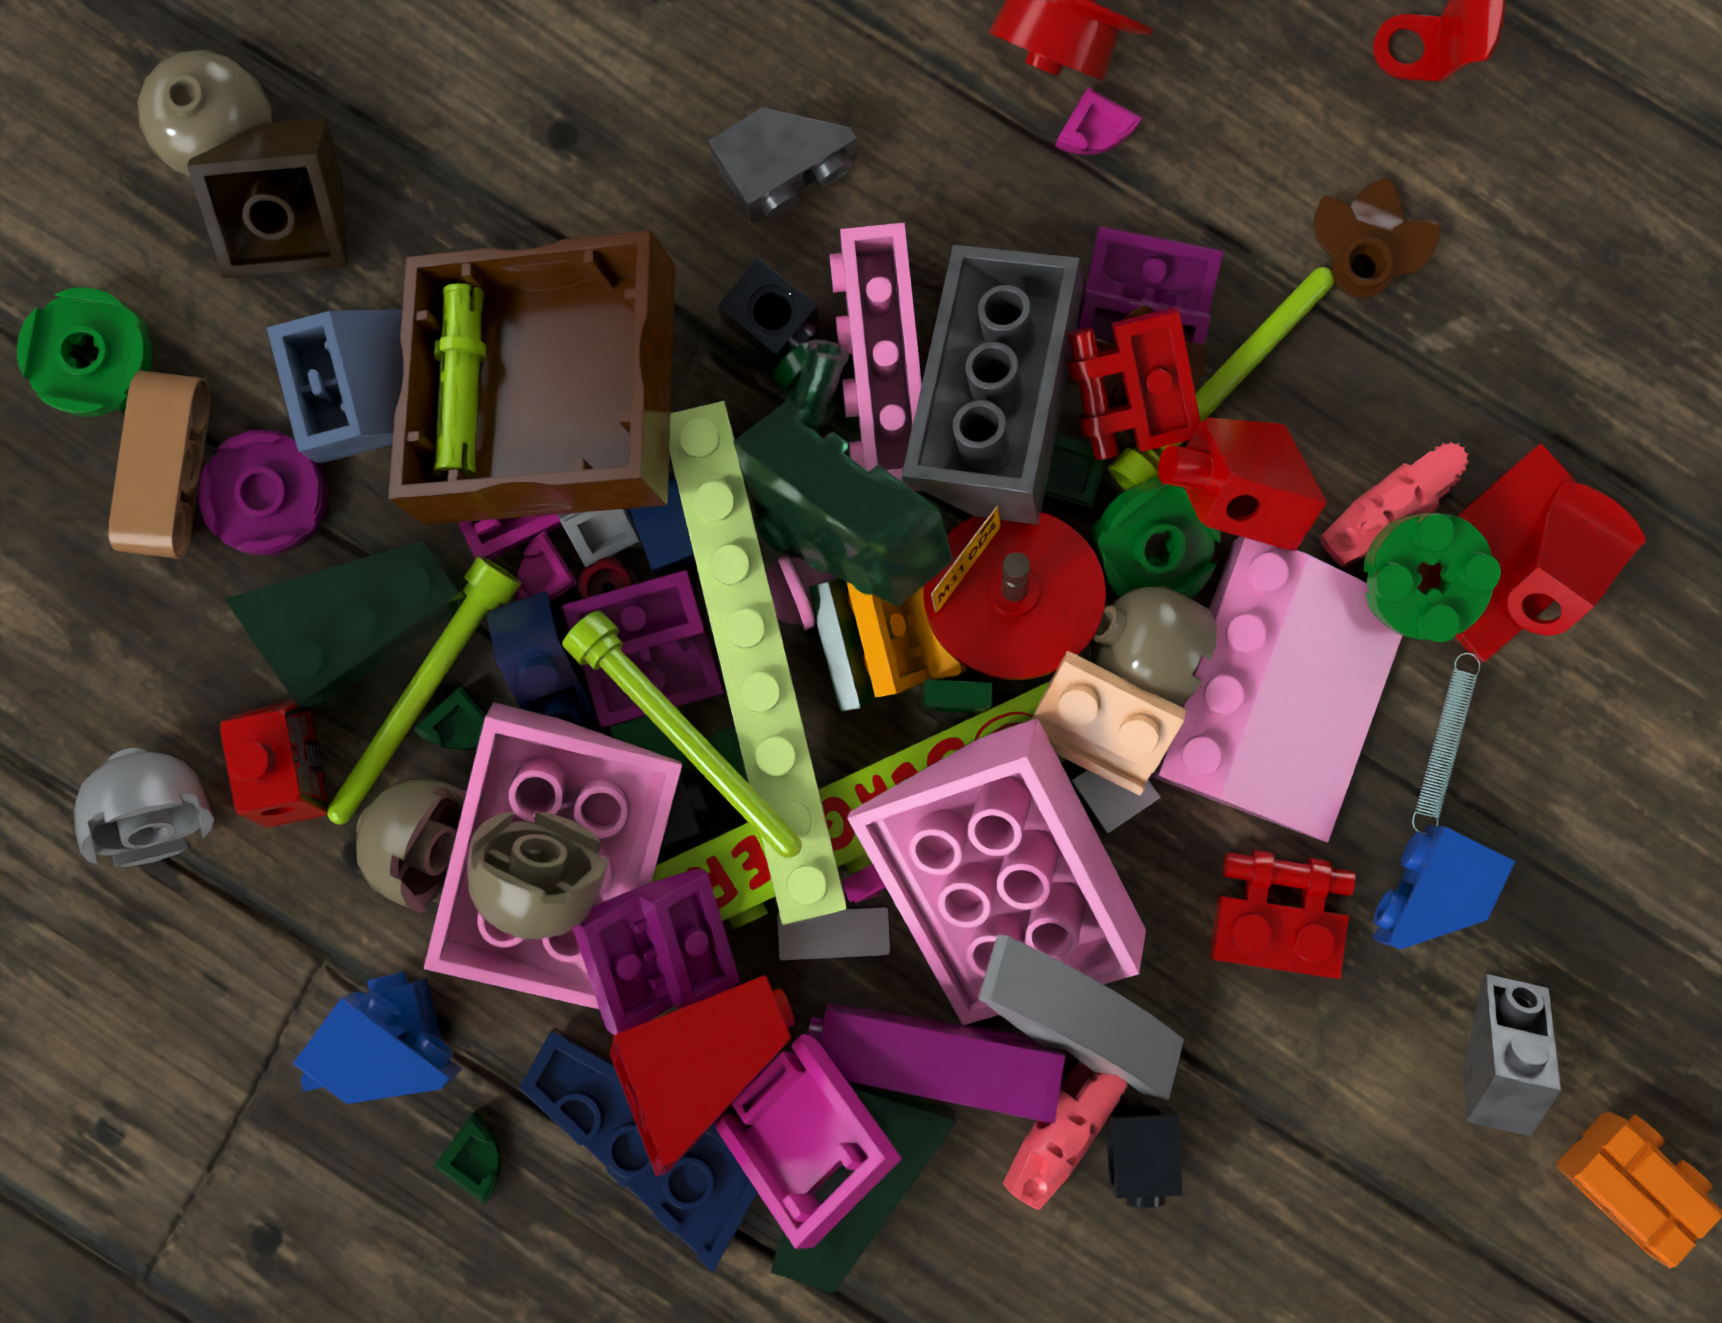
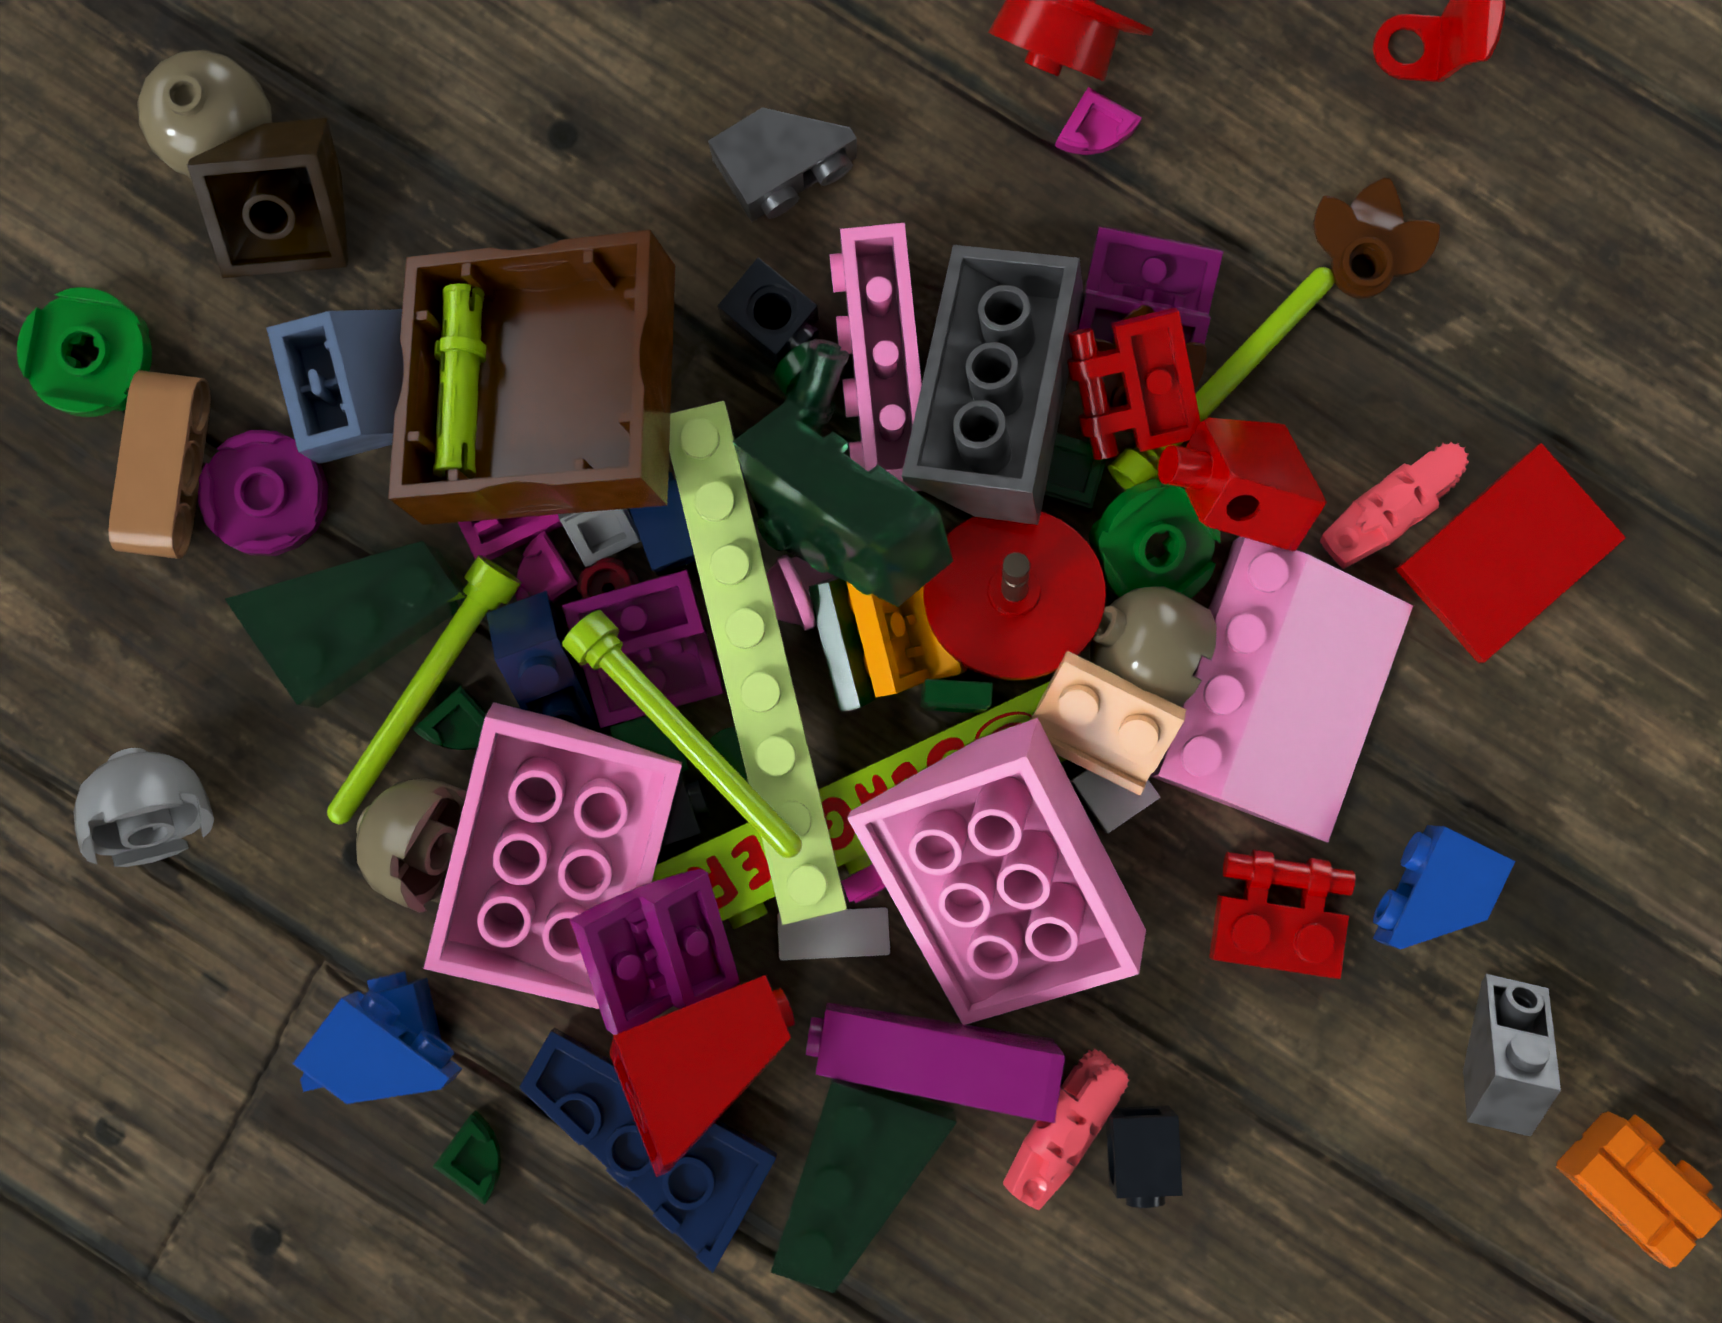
red torso [220,697,330,828] -> none
dark tan cylinder [468,812,608,939] -> none
dark pink container [715,1034,902,1249] -> none
yellow sticker [931,506,1001,613] -> none
light grey slope [979,934,1184,1100] -> none
green plate [1363,512,1501,642] -> none
light aqua piece [1412,653,1480,834] -> none
red piece [1507,481,1646,636] -> none

